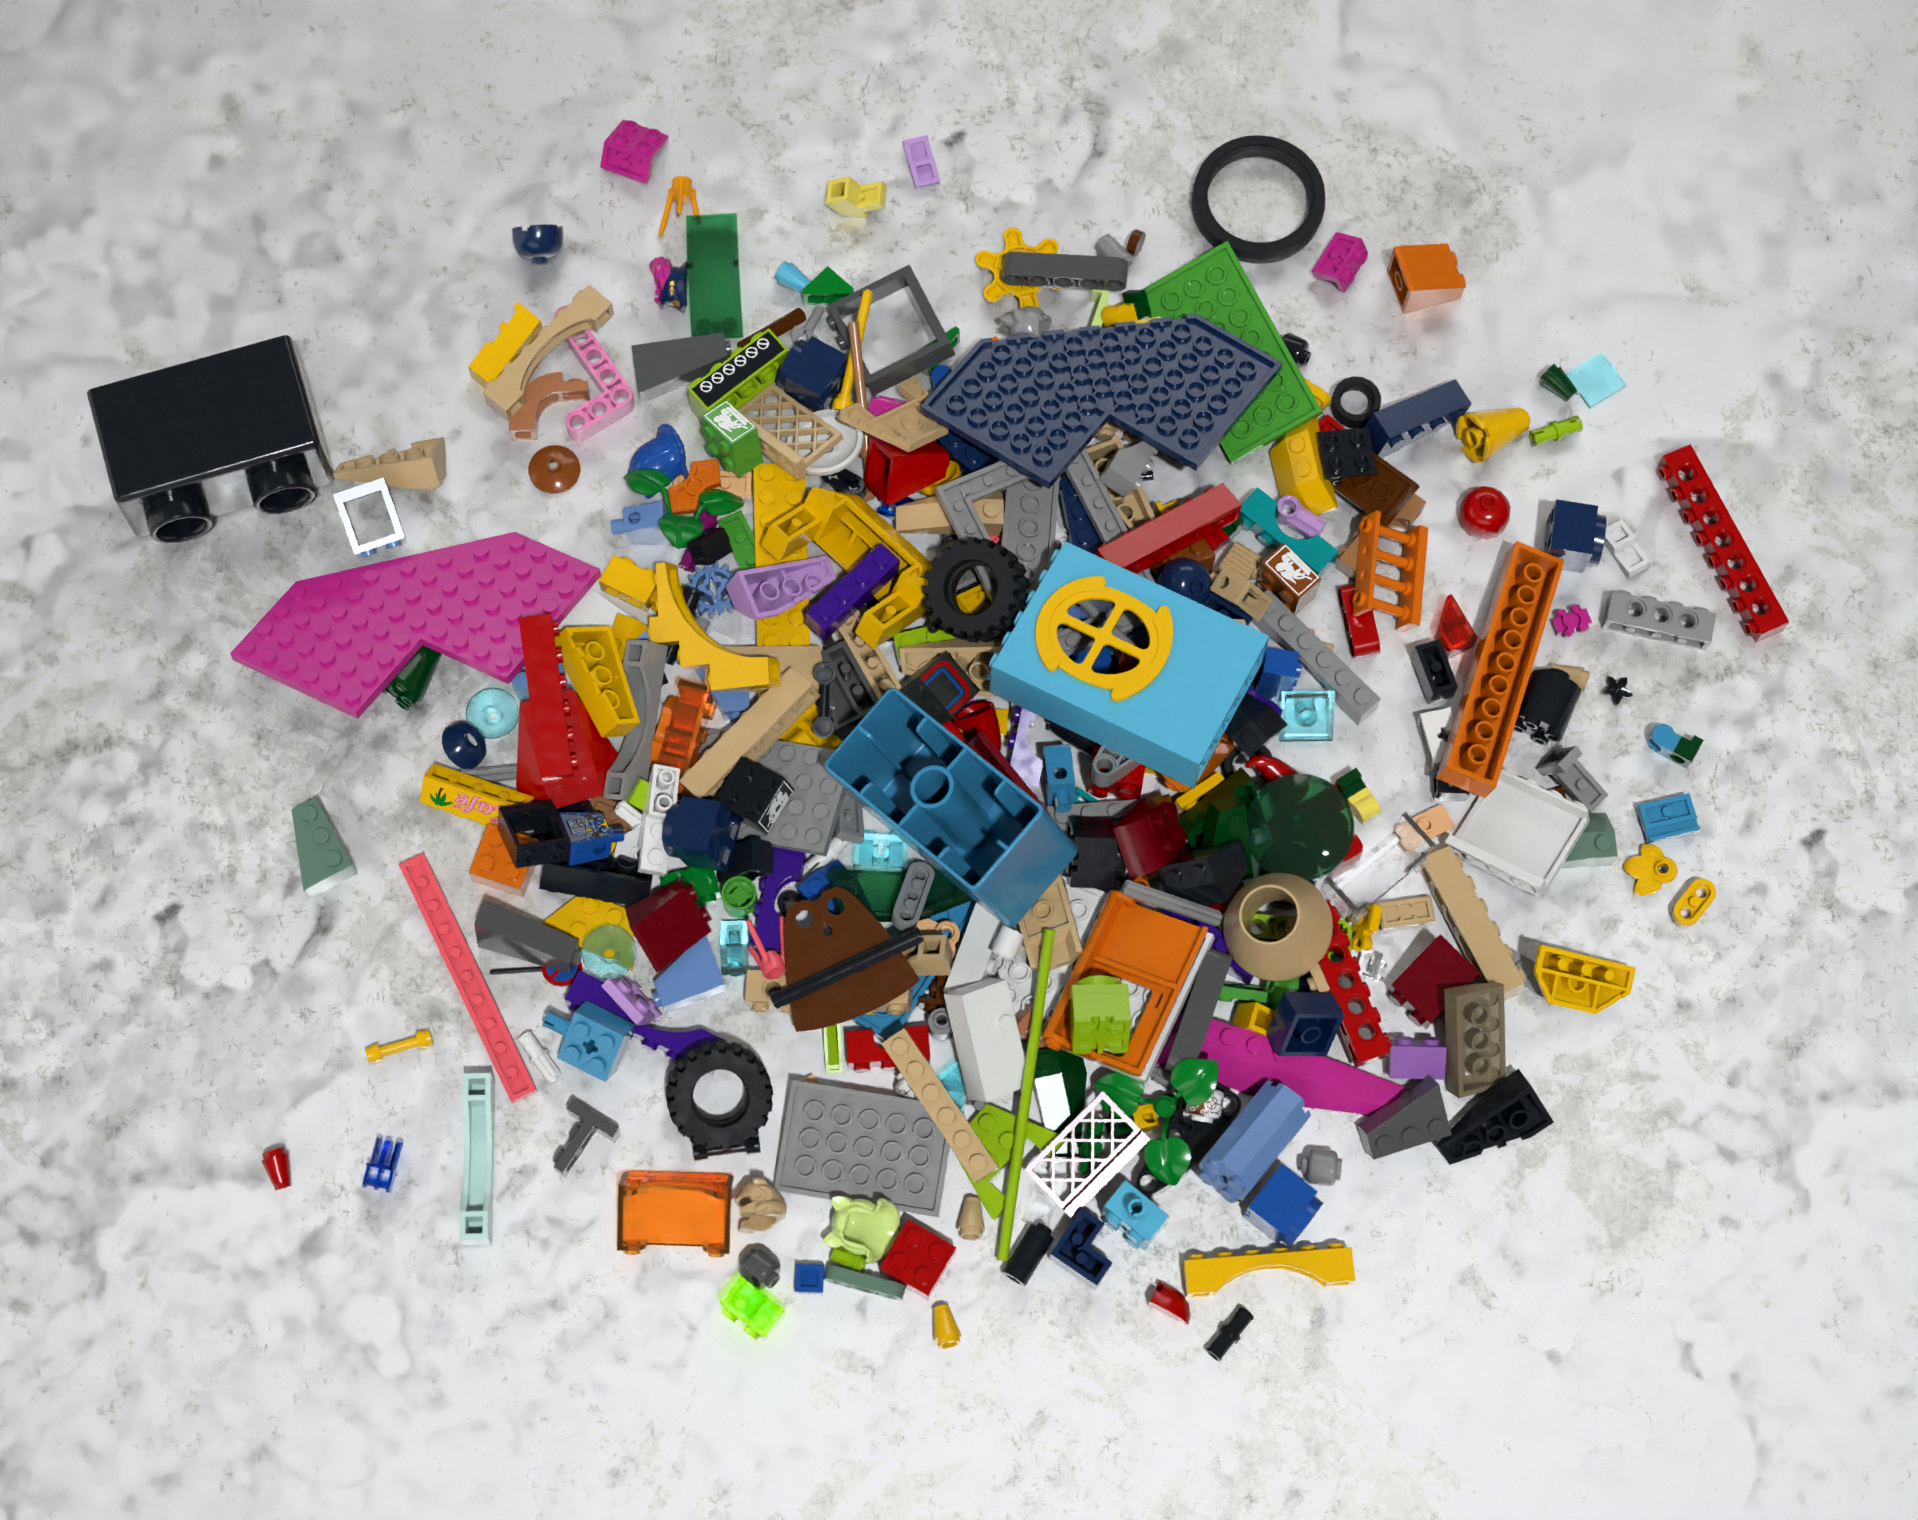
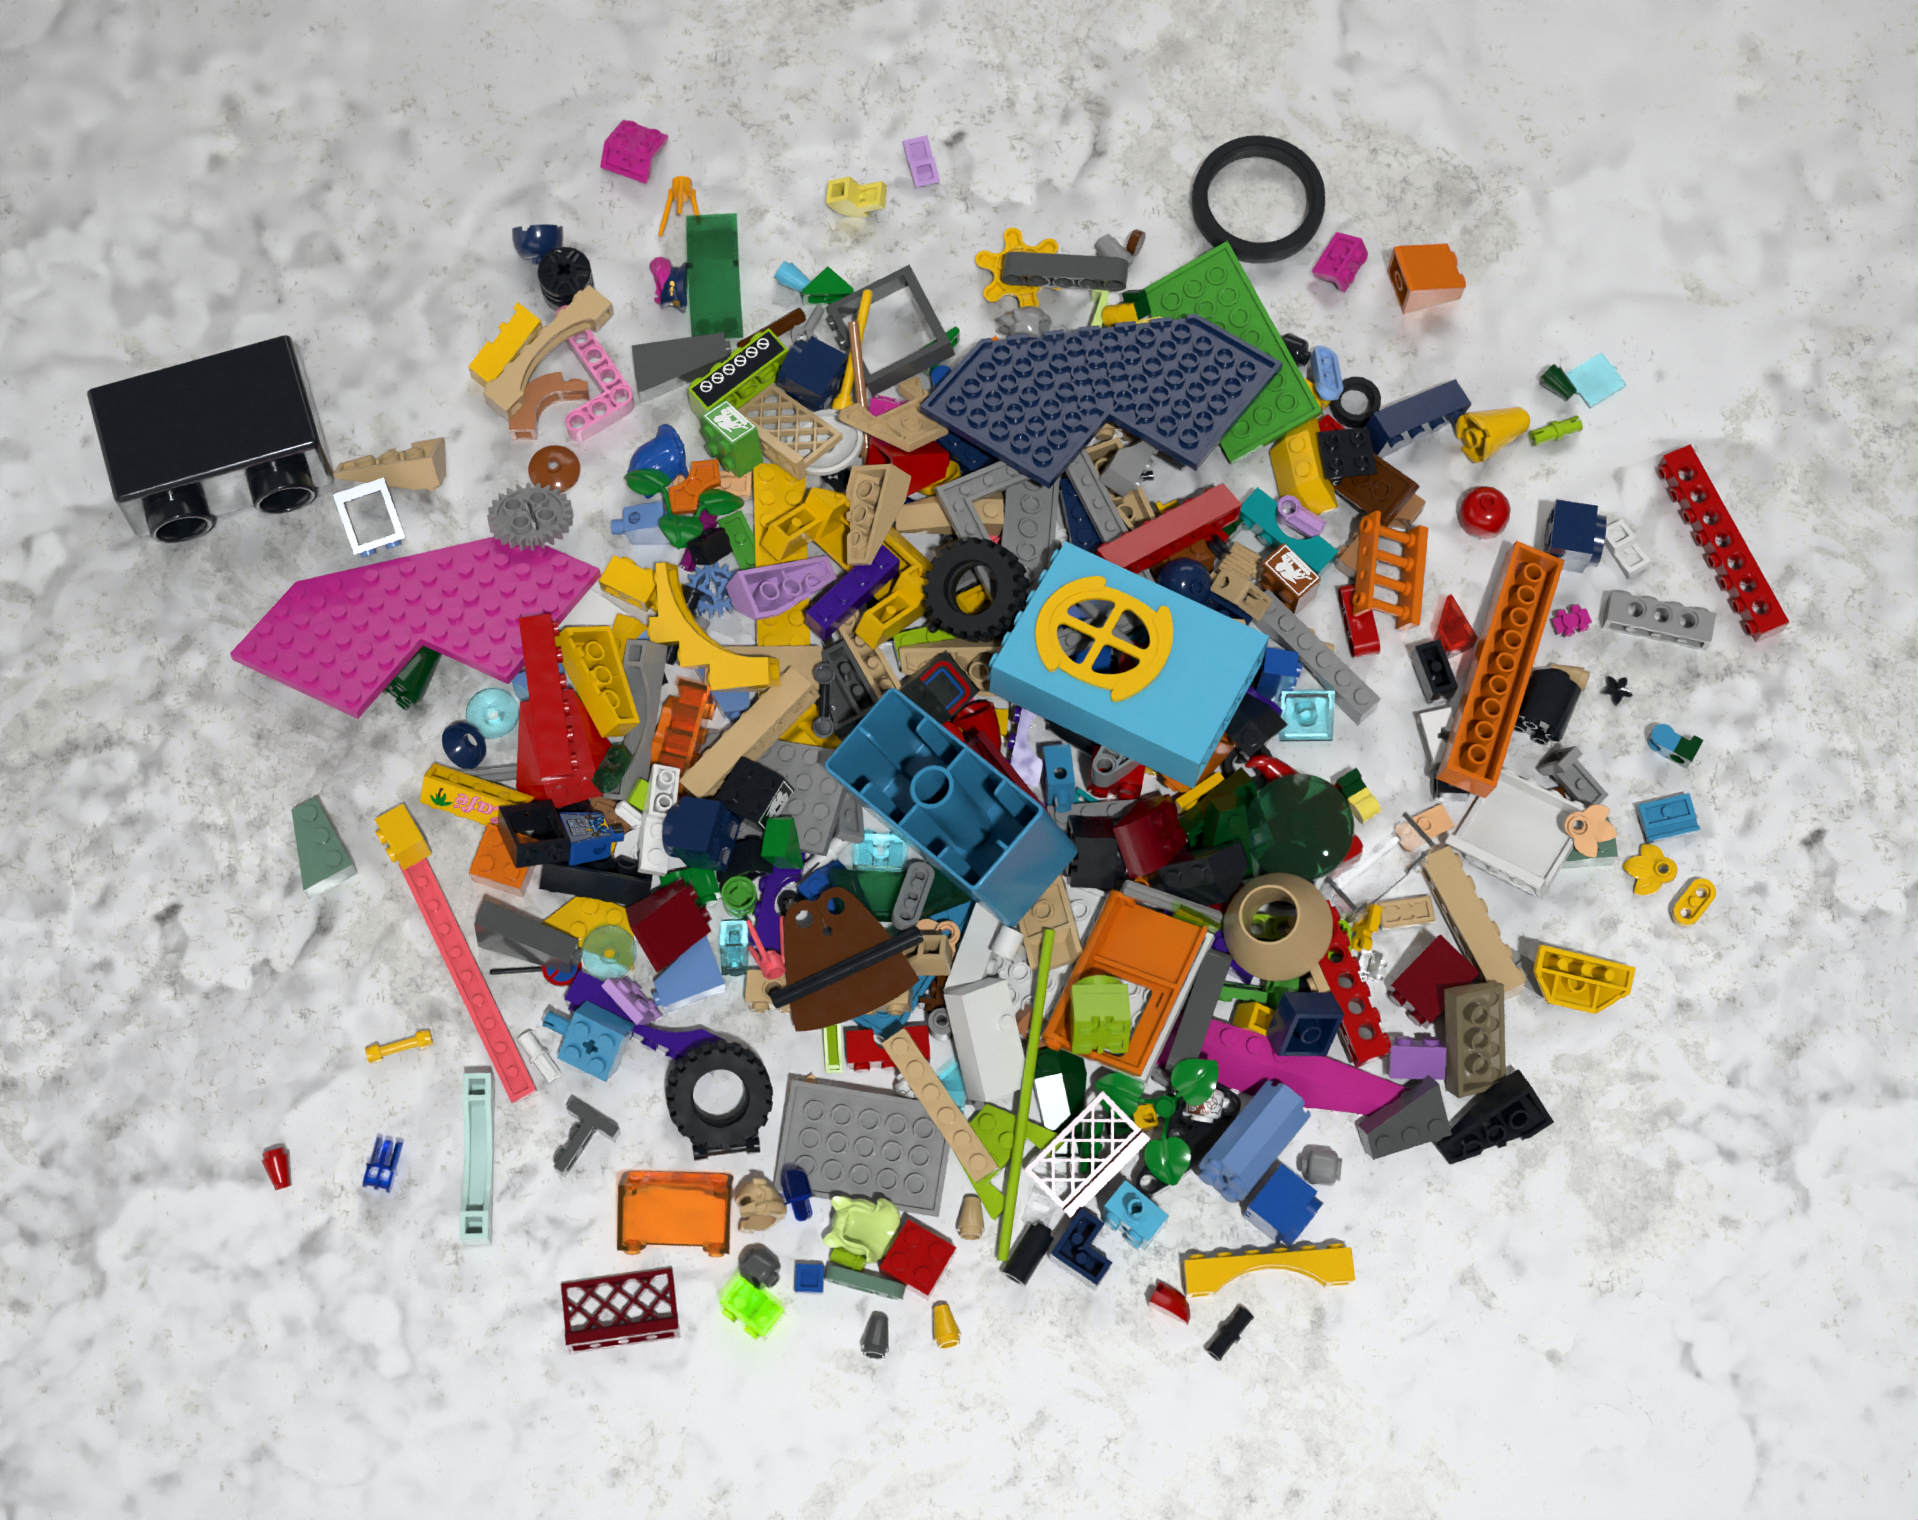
none -> yellow brick [374,804,432,870]
none -> light grey gear [487,483,574,551]
none -> black wheel [537,247,595,311]
none -> dark red fence [561,1268,681,1354]
none -> clear green plate [592,745,633,793]
none -> green slope [761,817,804,869]
none -> clear blue arm [781,1168,815,1221]
none -> tan wedge [846,464,911,566]
none -> dark grey cone [861,1315,889,1359]
none -> clear neon green piece [1171,904,1222,935]
none -> black bush [1207,534,1232,561]
none -> light blue plate [1310,346,1343,401]
none -> light nougat plate [1564,804,1617,857]

